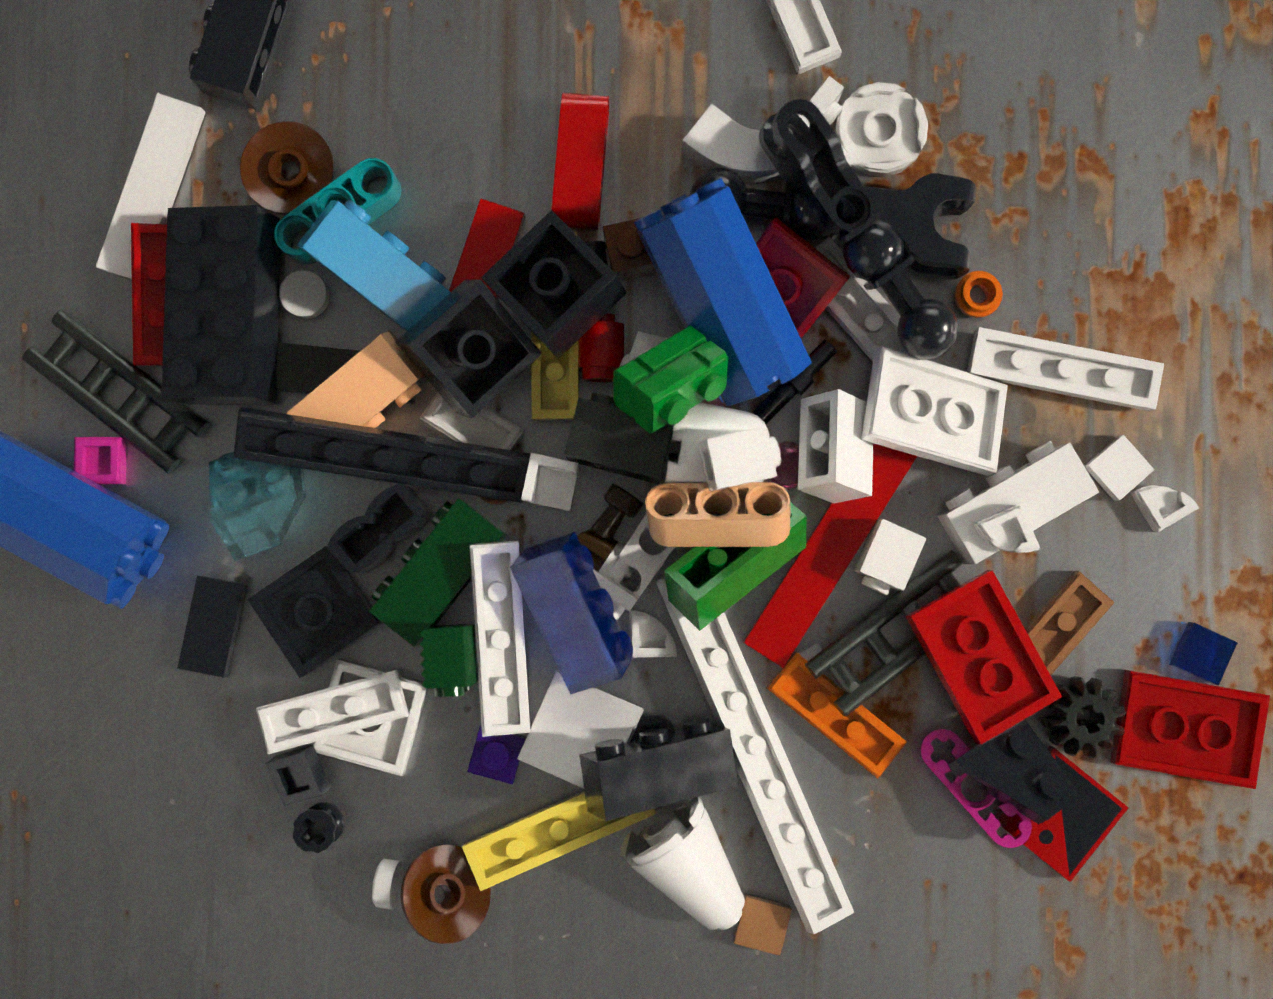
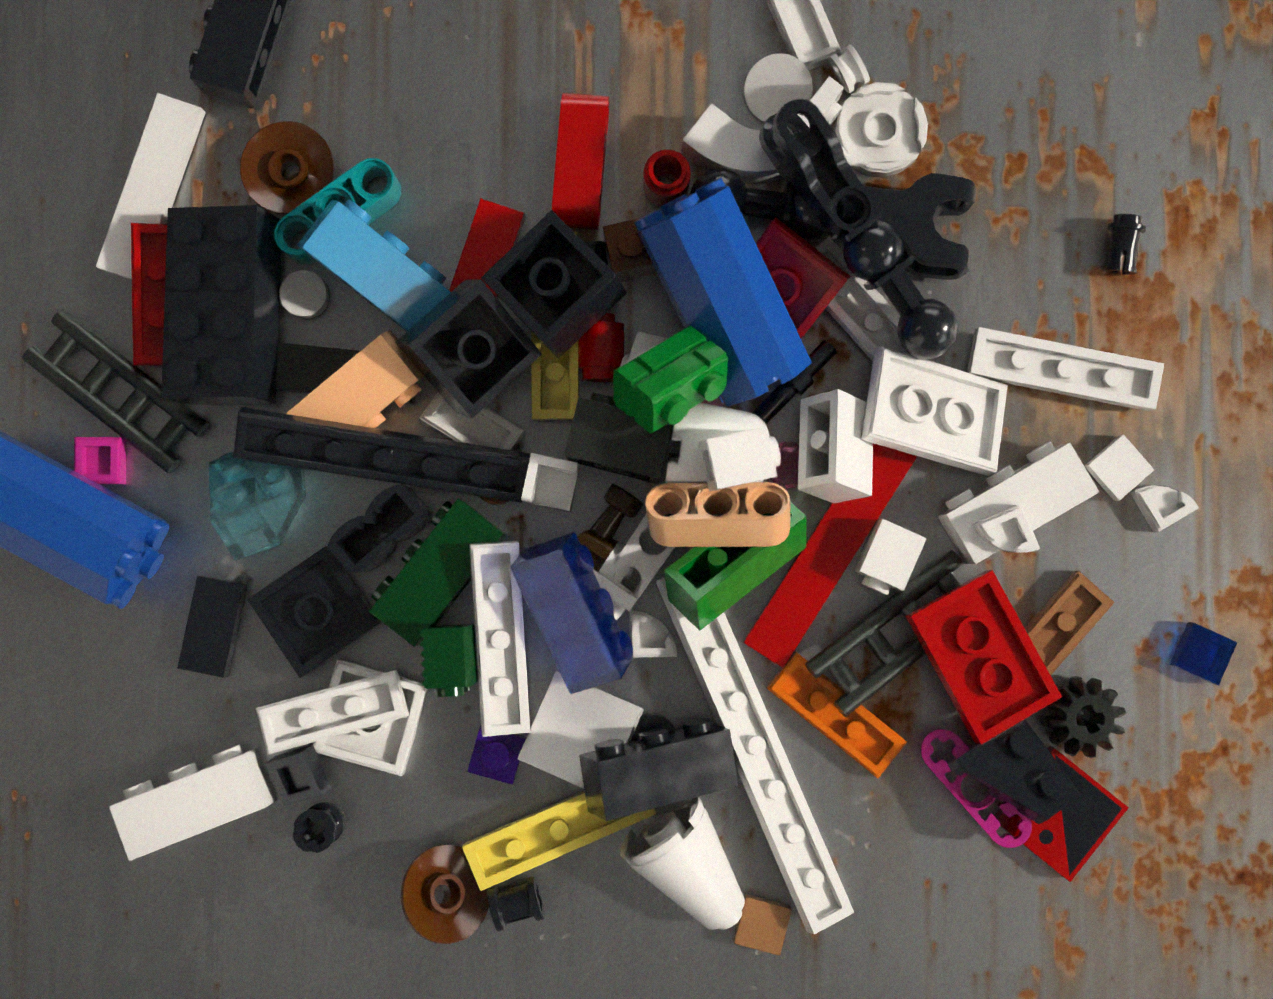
white tile [372,859,404,910] -> none
orange plate [954,271,1003,318] -> none
red tile [1110,670,1270,789] -> none
none -> white brick [109,745,277,861]
none -> black bush [487,876,545,932]
none -> red brick [643,149,691,207]
none -> white sticker [744,53,813,122]
none -> white bush [829,44,870,94]
none -> black pin [1105,214,1146,275]

